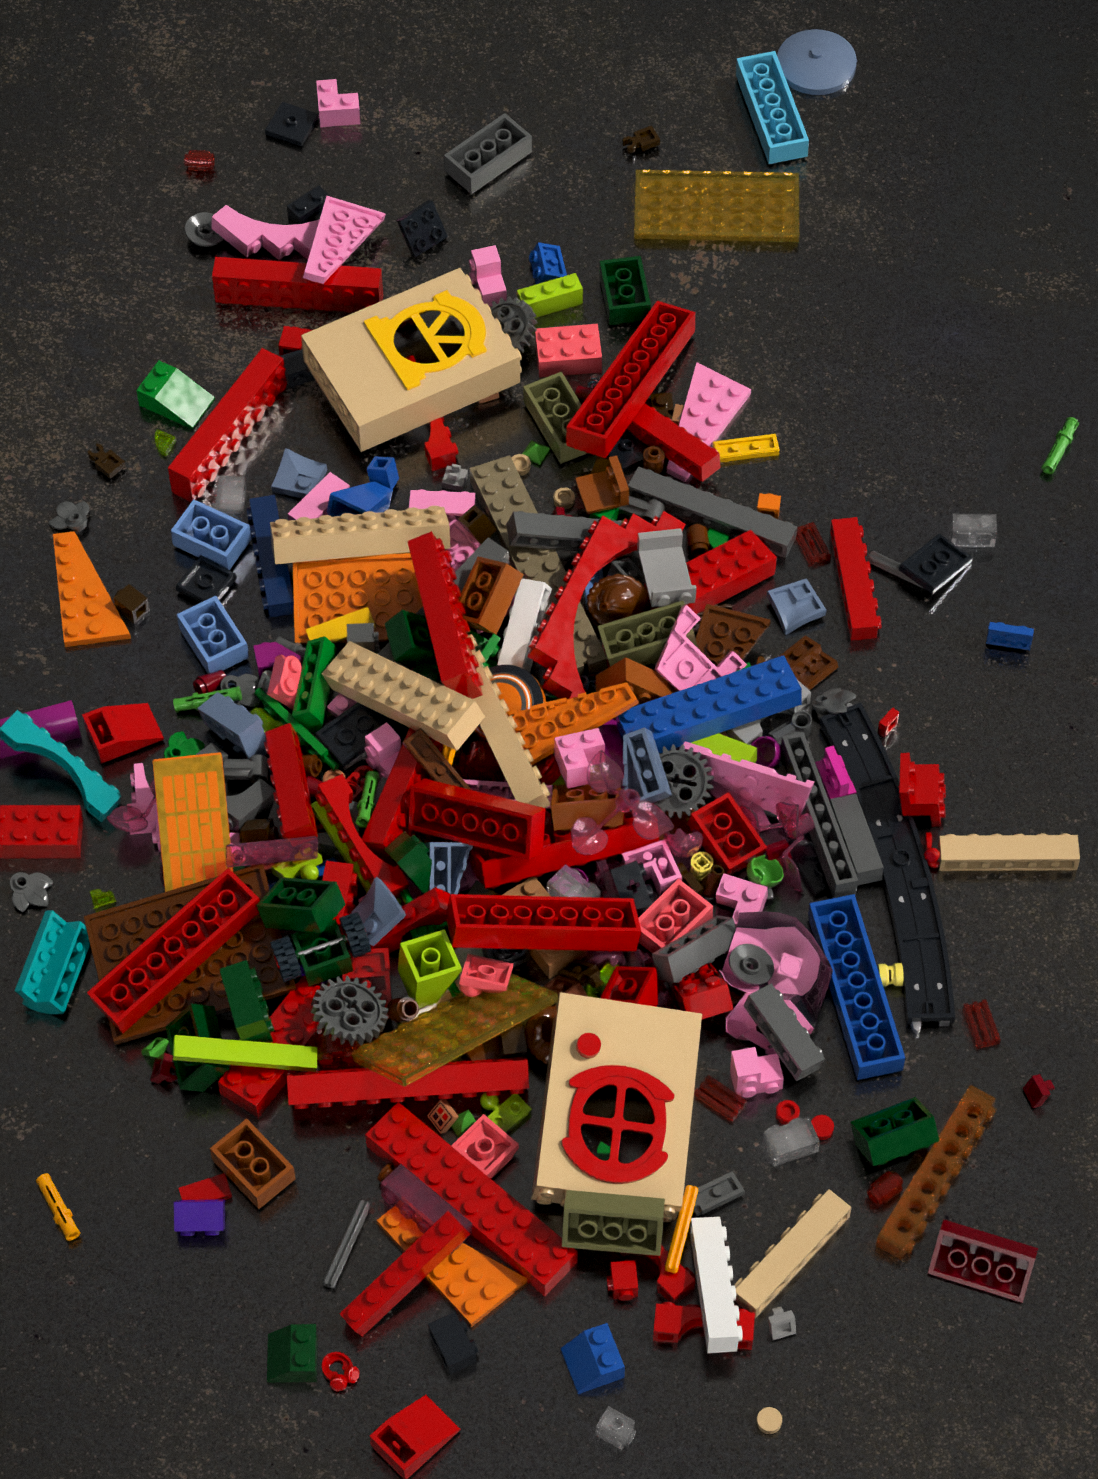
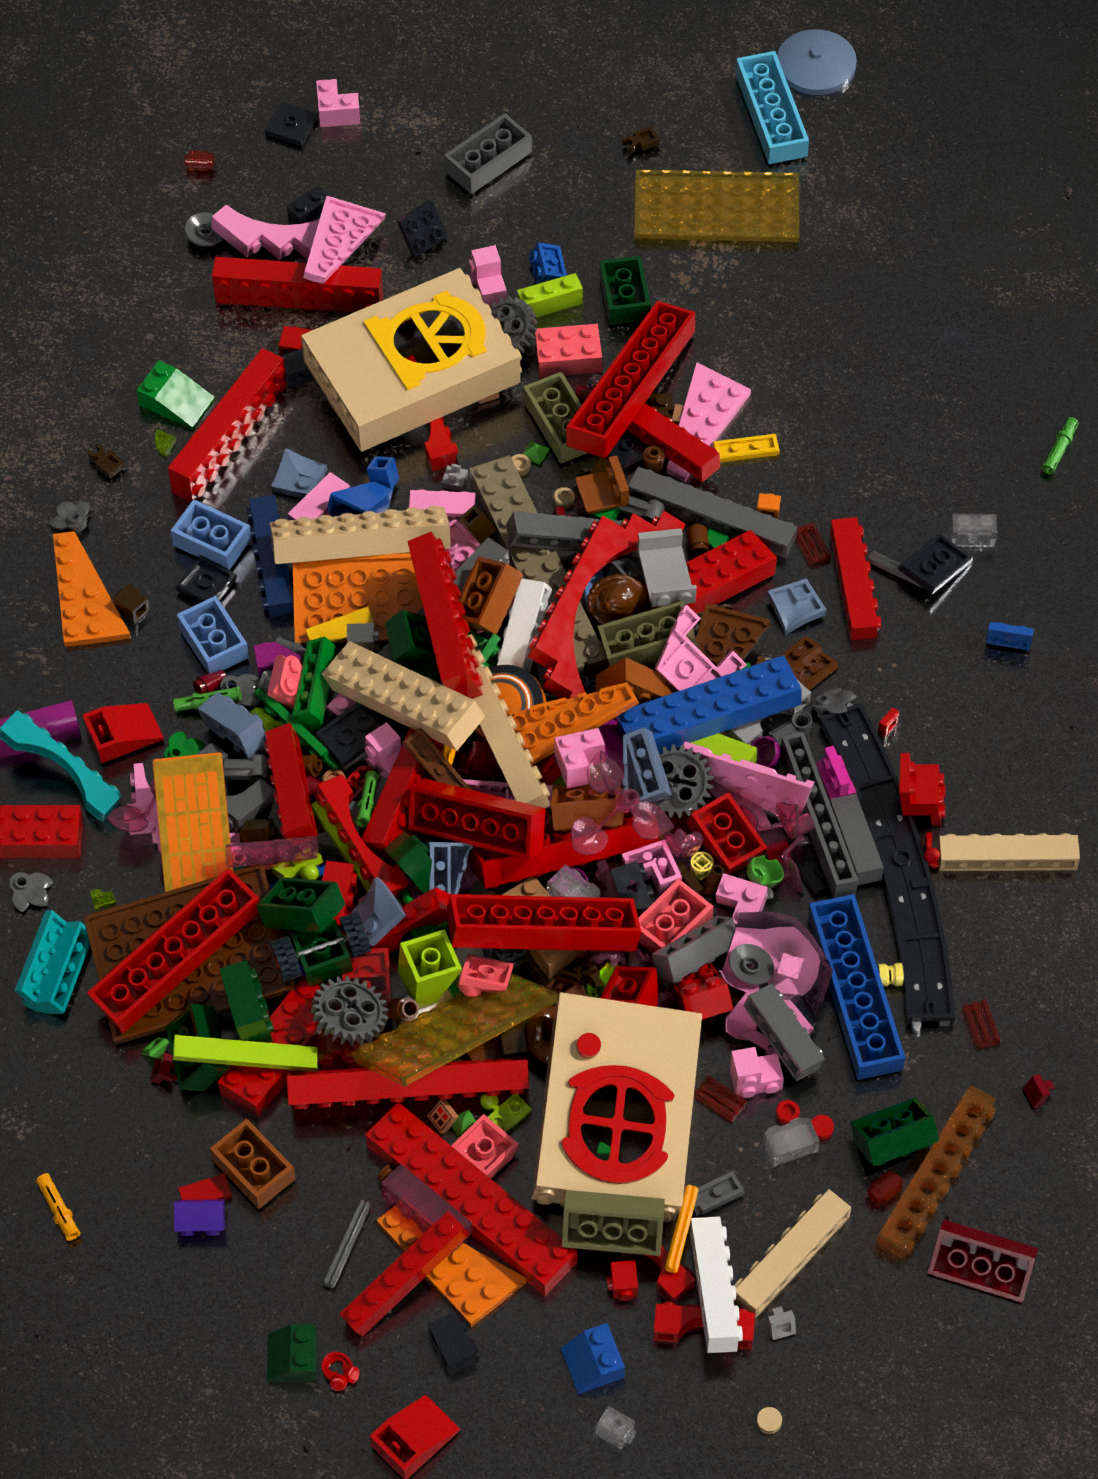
clear brick [211,475,247,521] -> none

